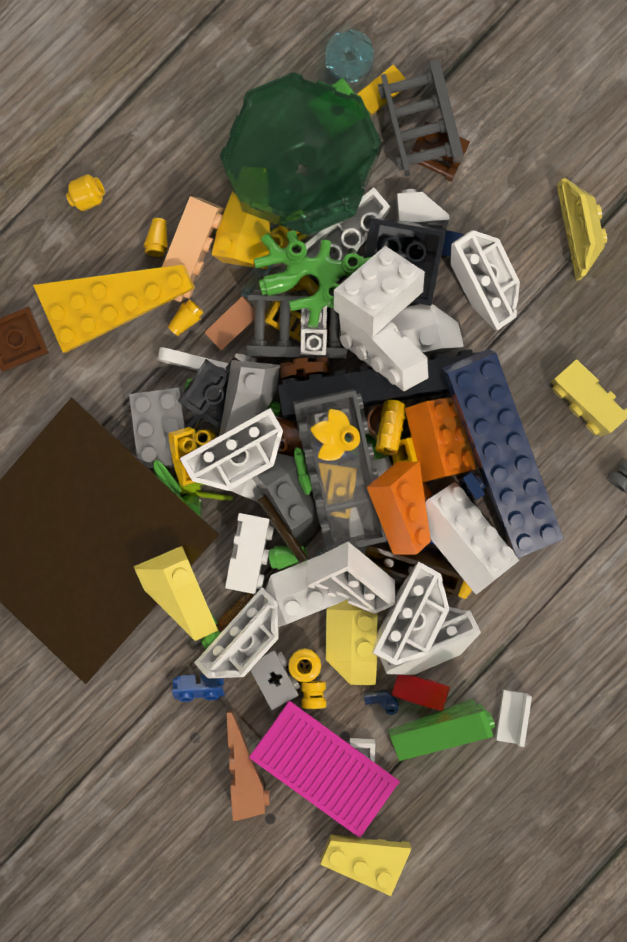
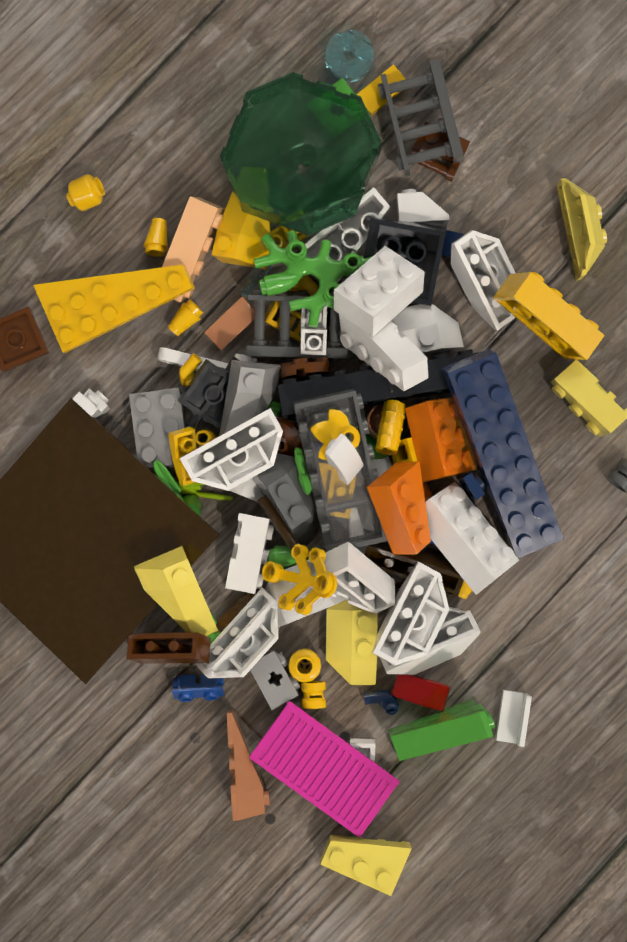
none -> white slope [73,388,110,418]
none -> reddish brown brick [127,633,211,664]
none -> yellow arm [179,353,202,387]
none -> yellow plant [262,544,337,615]
none -> white slope [325,433,364,485]
none -> yellow brick [493,272,605,360]

